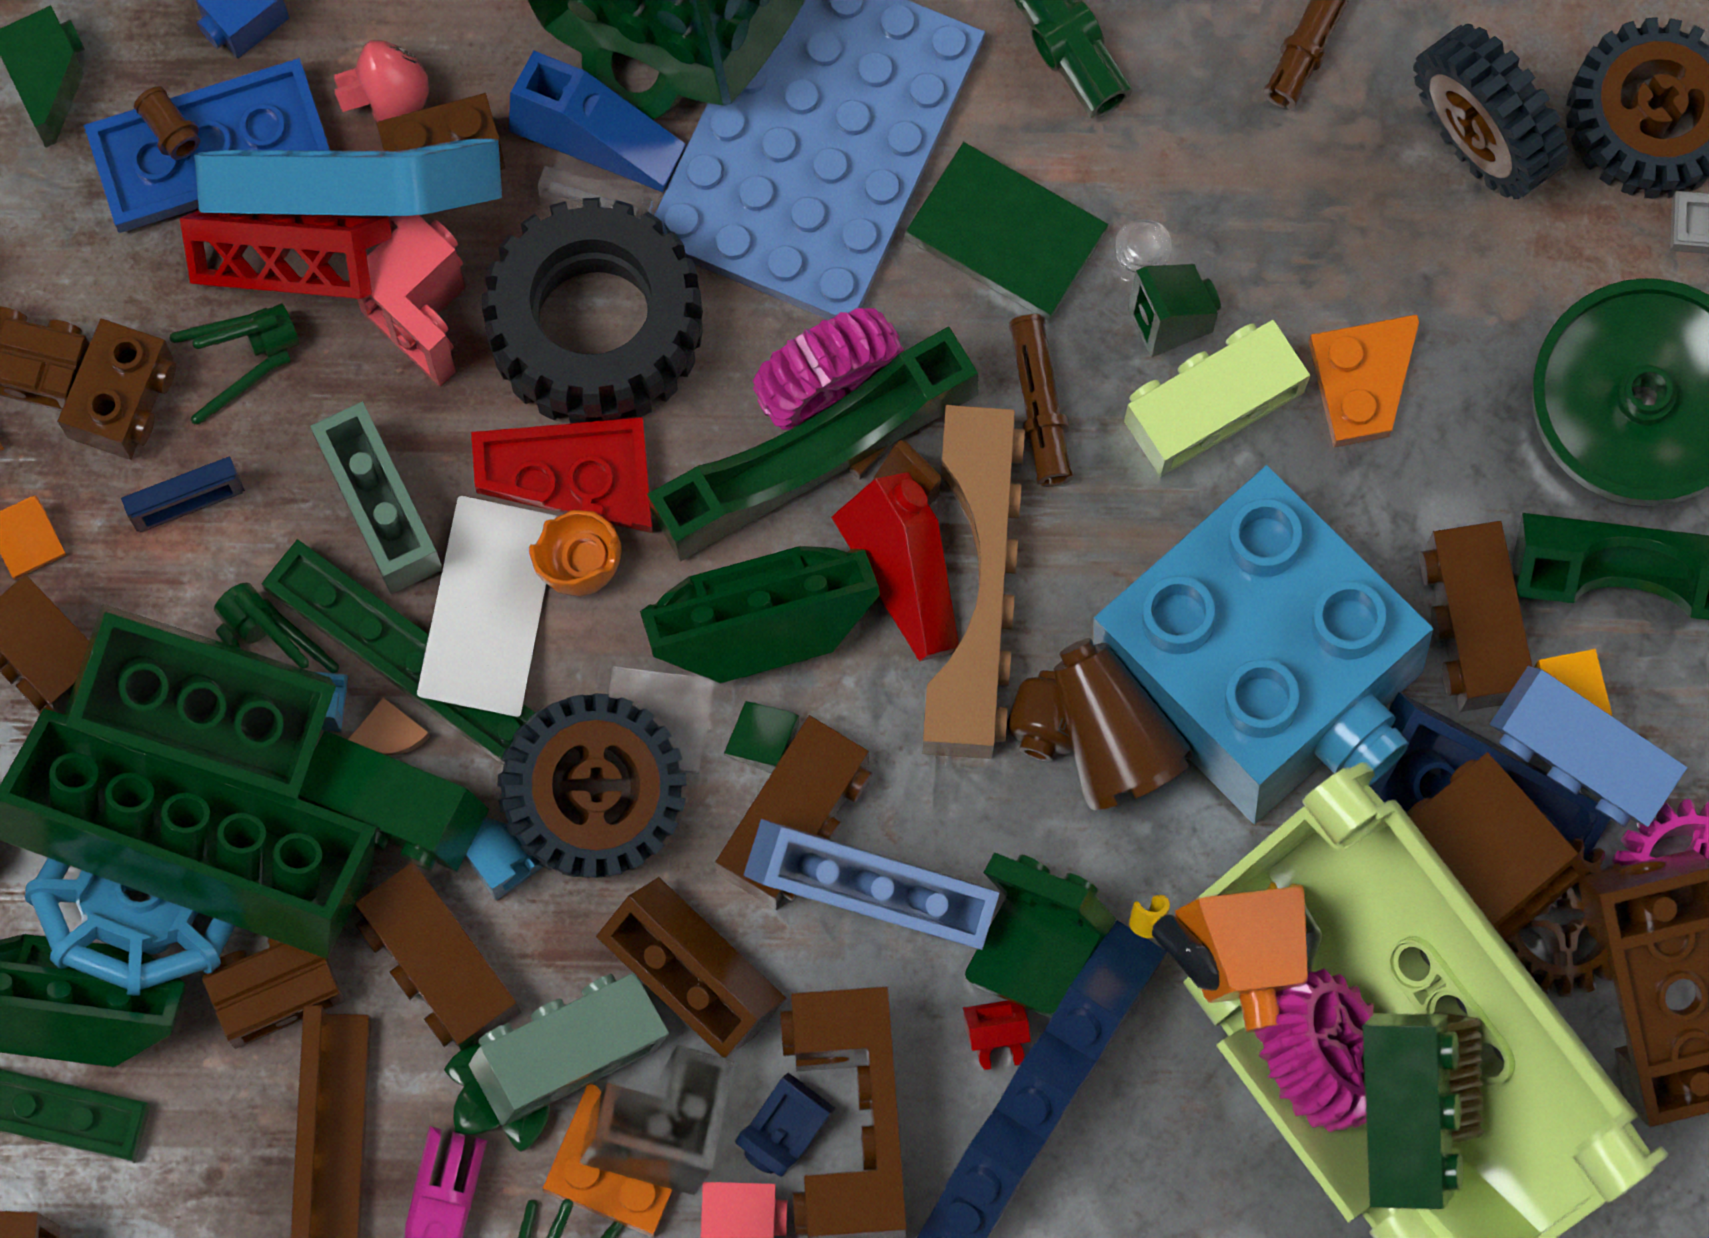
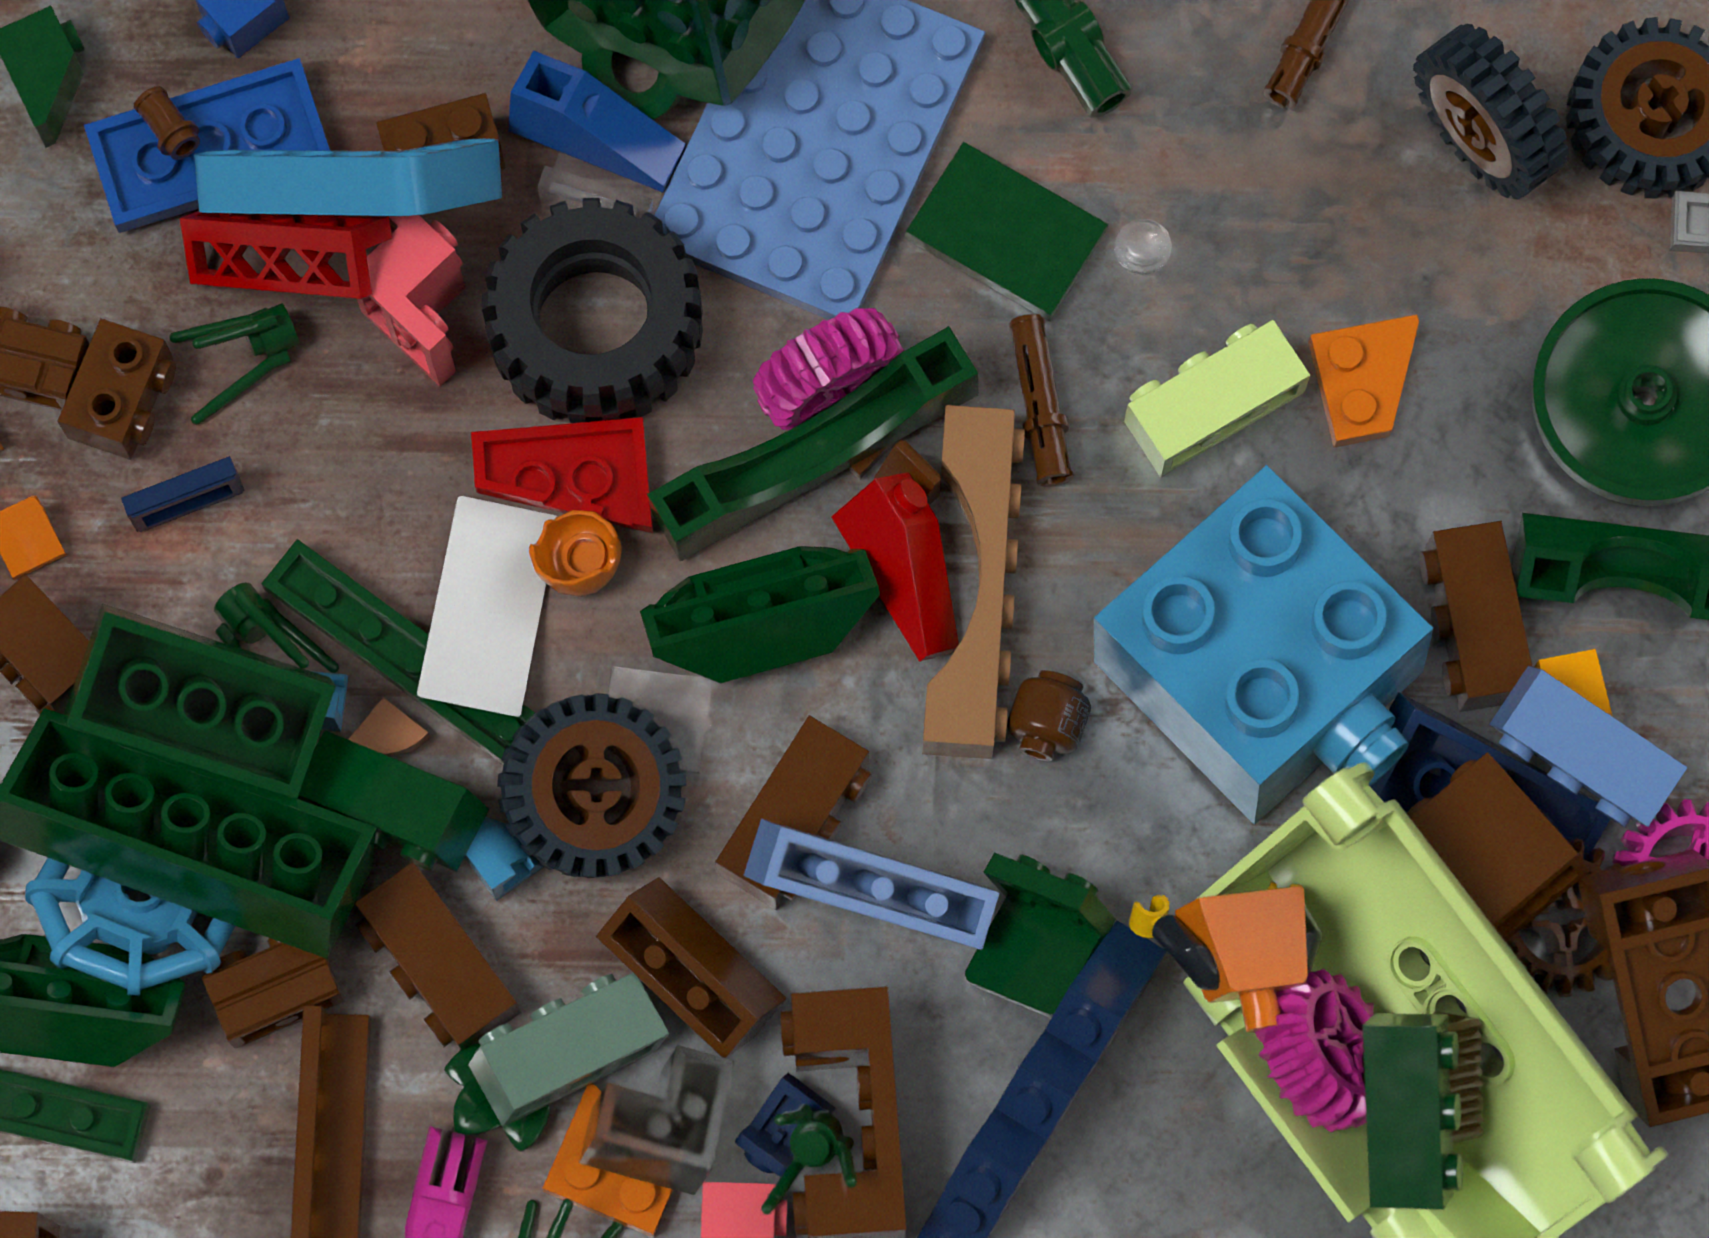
sand green brick [310,401,443,594] -> none
coral piece [334,40,429,122] -> none
dark green slope [724,701,799,774] -> none
red tile [962,1000,1031,1070] -> none
reddish brown cone [1054,638,1195,810] -> none
dark green slope [1128,264,1221,358] -> none
none -> dark green plant [761,1104,857,1215]

